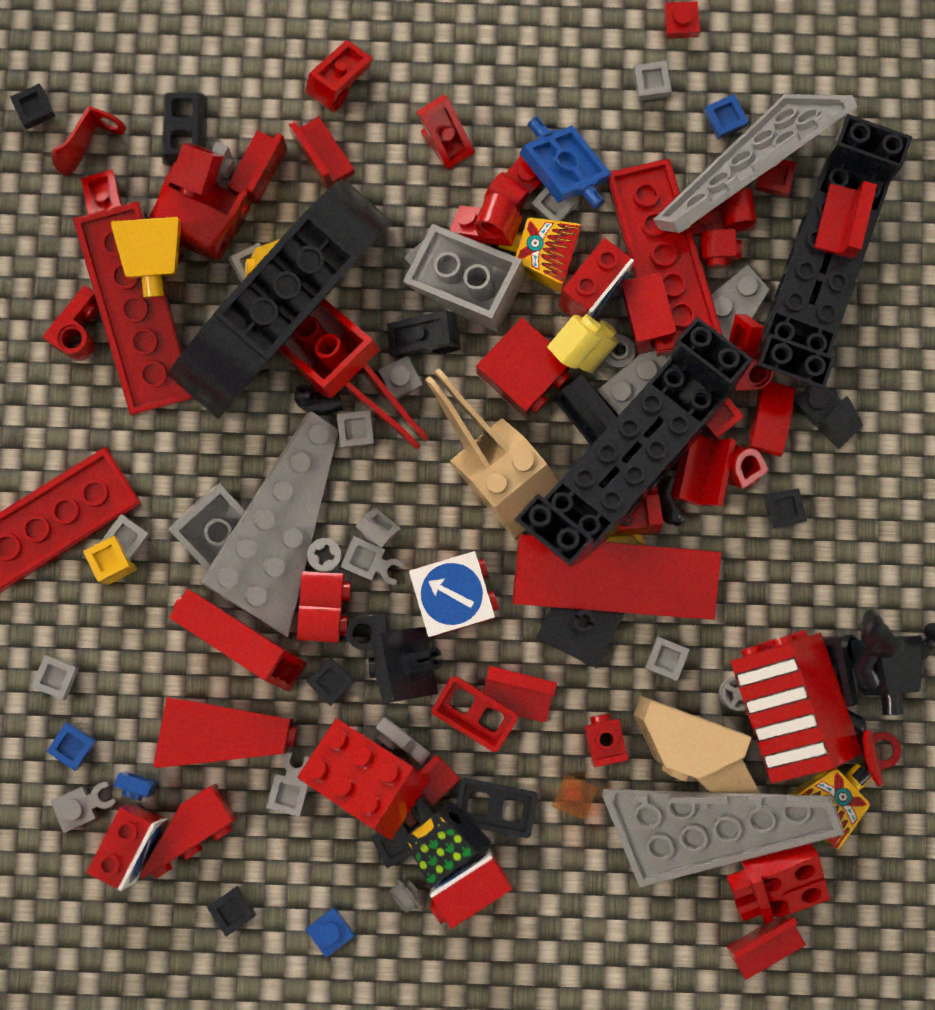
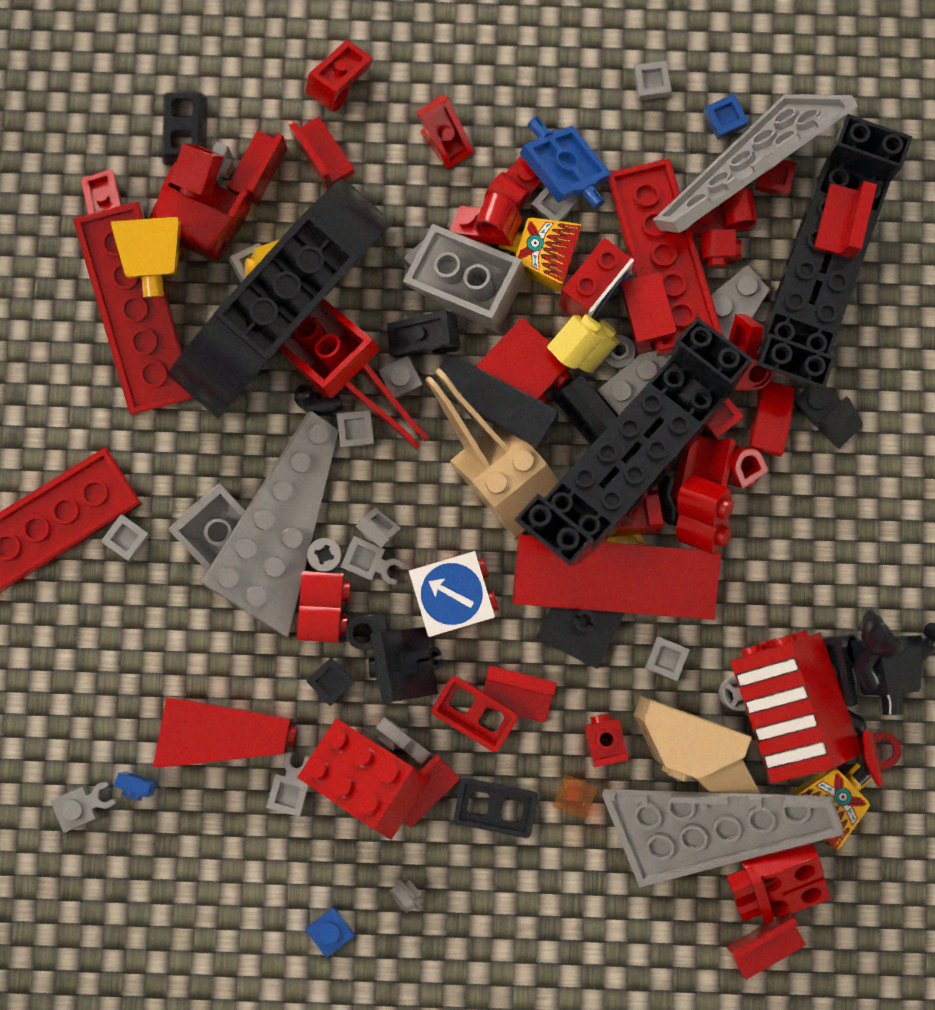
black plate [10,83,56,130] -> none
light grey plate [31,655,79,700] -> none
red plate [42,285,99,361] -> none
blue plate [46,722,97,771] -> none
red piece [51,105,126,177] -> none
yellow panel [83,536,137,585] -> none
red piece [86,802,169,891] -> none
red slope [139,784,238,879] -> none
red slope [169,589,307,692] -> none
black plate [207,885,257,937] -> none
black plate [371,822,413,868] -> none
black torso [405,796,491,888] -> none
red piece [430,848,512,929] -> none
red plate [664,1,700,39] -> none
black plate [764,488,807,530] -> none
none -> black slope [428,354,559,448]
none -> red brick [676,475,734,555]

